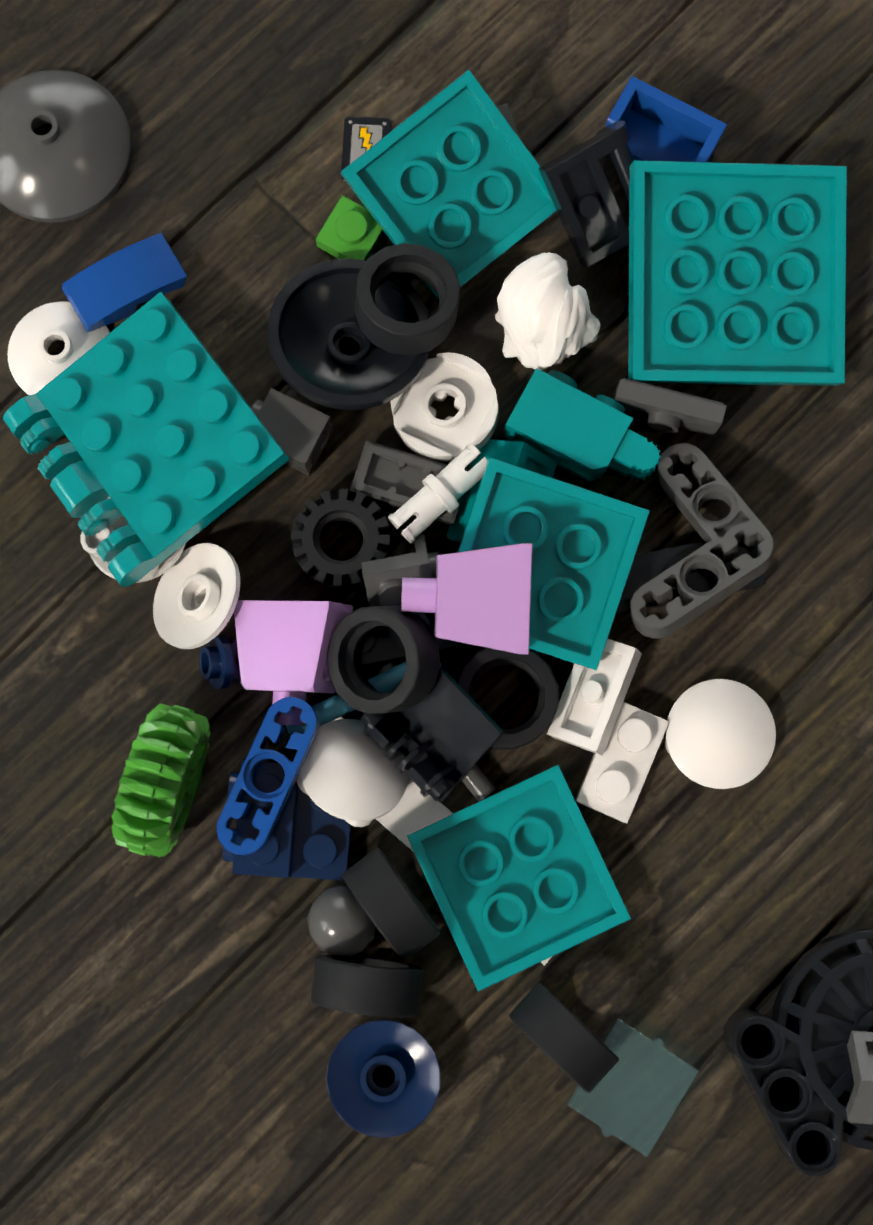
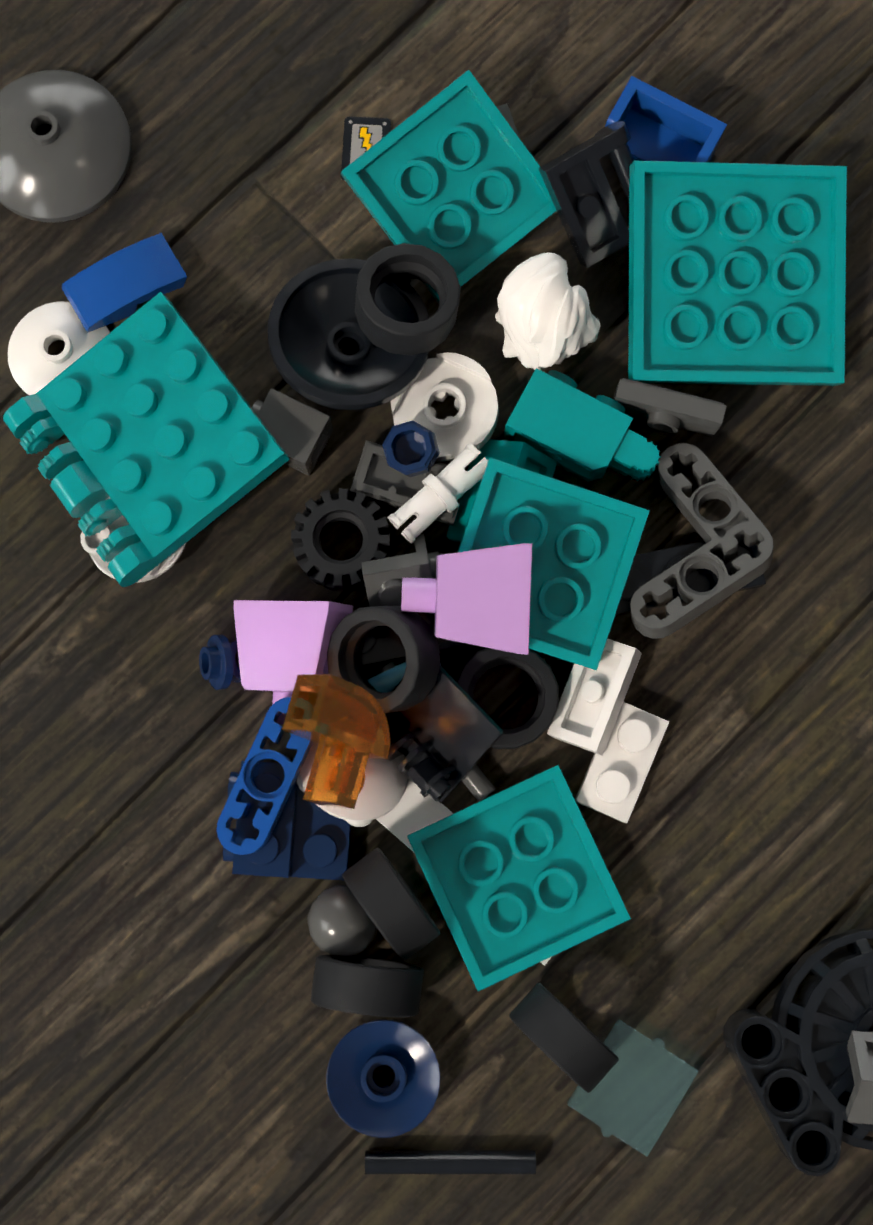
bright green gear [111,703,211,857] -> none
white dish [153,543,240,649] -> none
bright green plate [316,195,385,261] -> none
white dish [665,679,776,789] -> none
none -> clear orange brick [282,674,390,809]
none -> black bar [365,1150,536,1174]
none -> dark blue tile [382,420,440,477]

